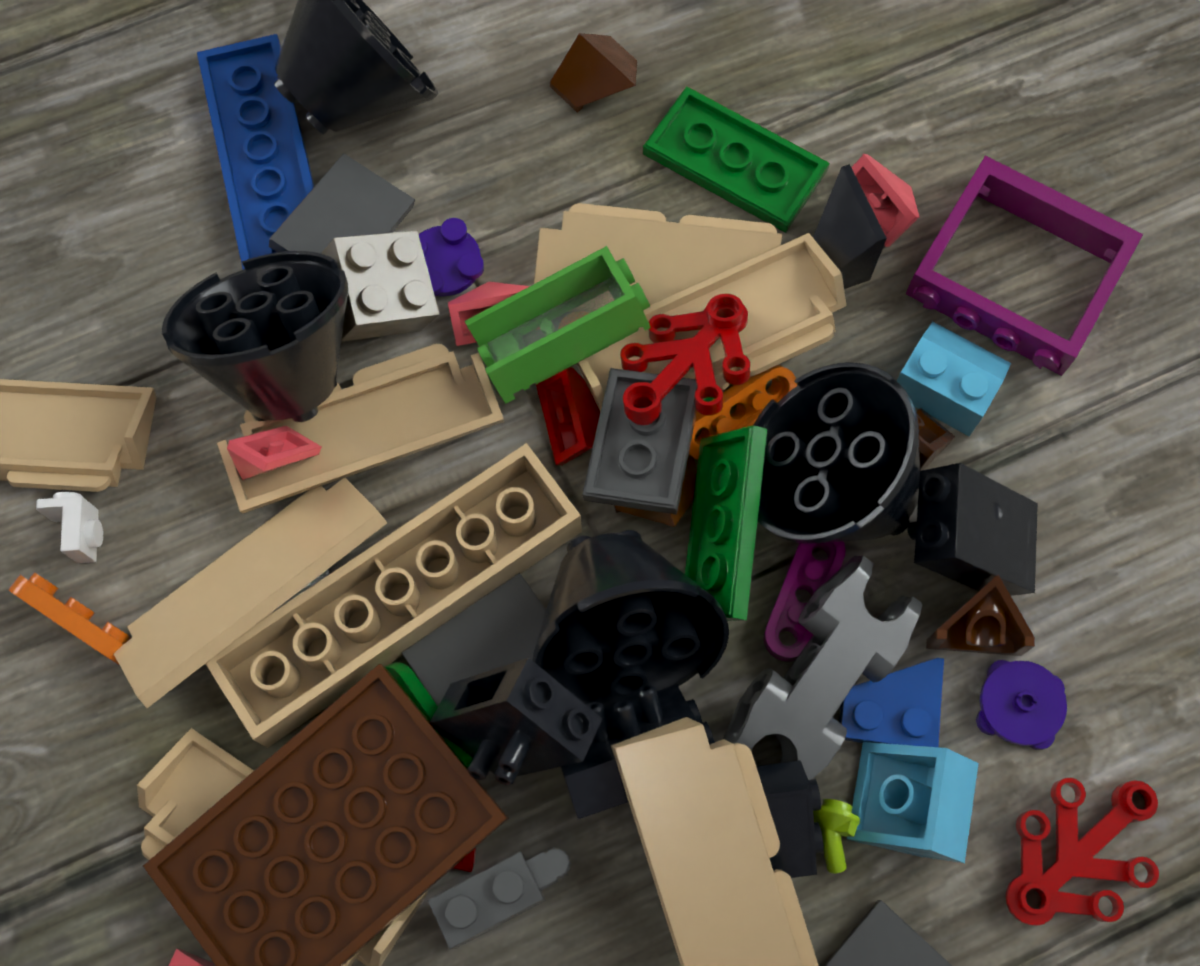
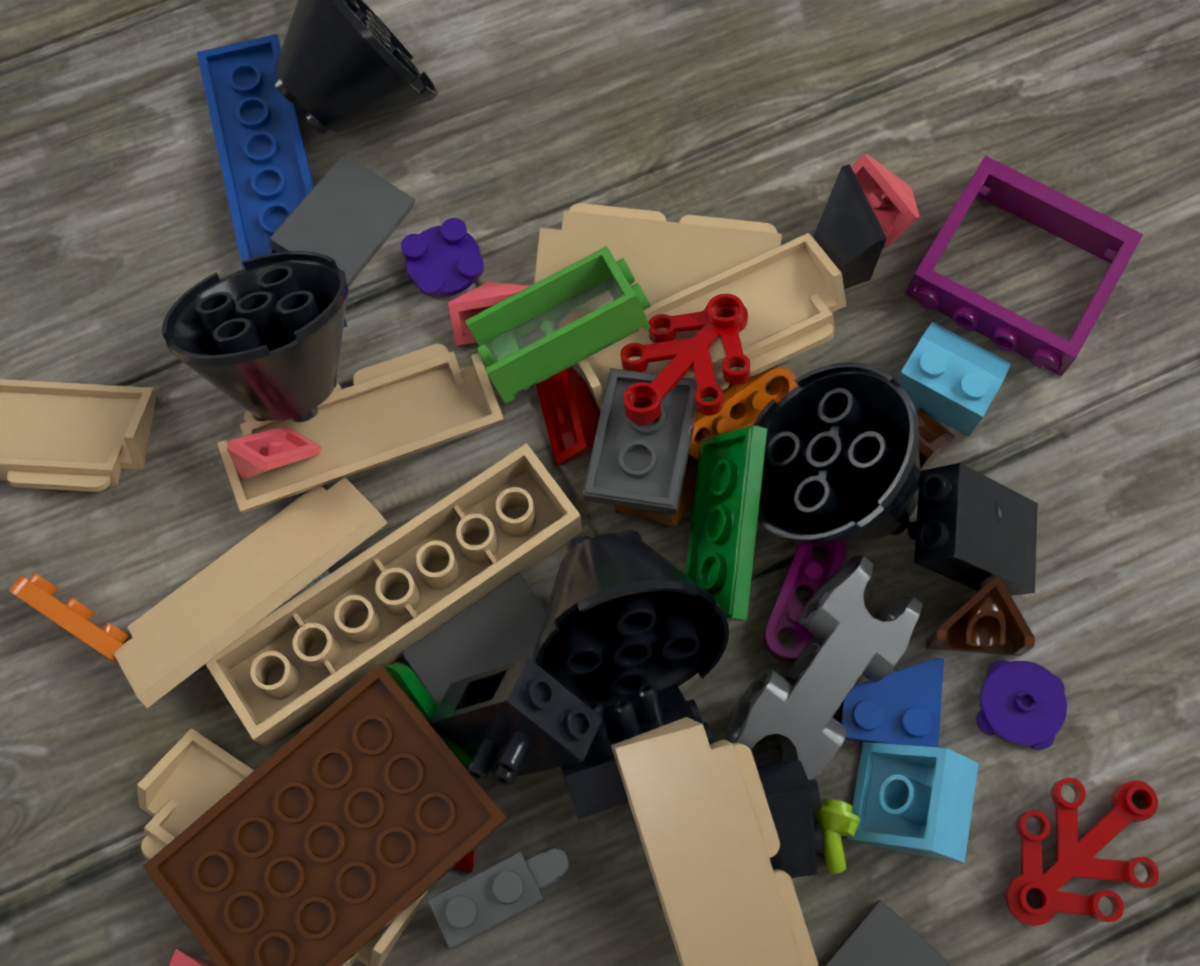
white bracket [36,492,103,564] -> none
brick [321,230,440,342] -> none
reddish brown slope [550,33,637,112] -> none
green tile [643,86,830,233] -> none

